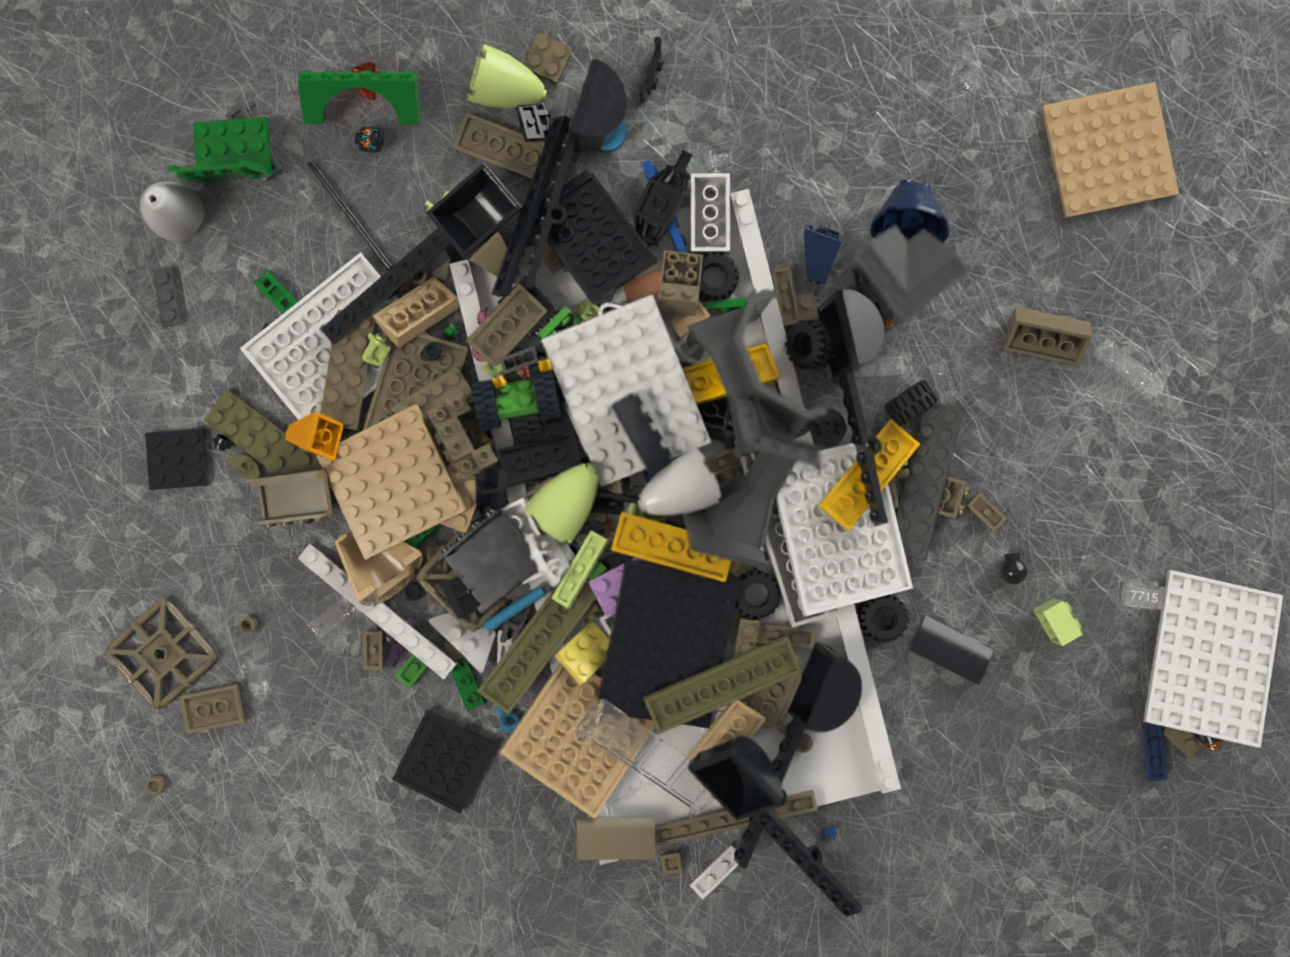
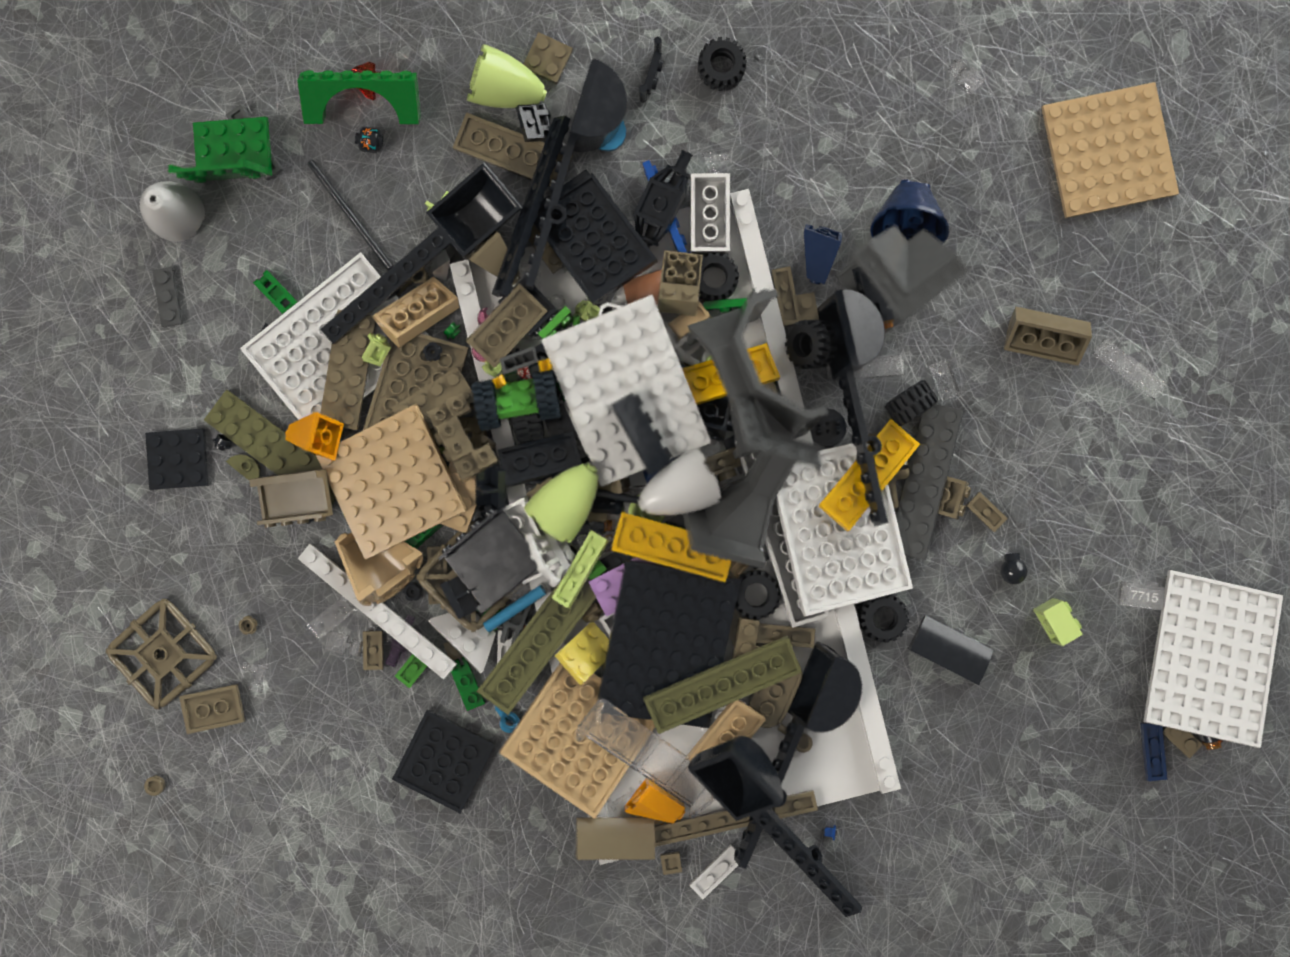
none -> light orange slope [624,776,685,823]
none -> black tyre [698,37,747,91]

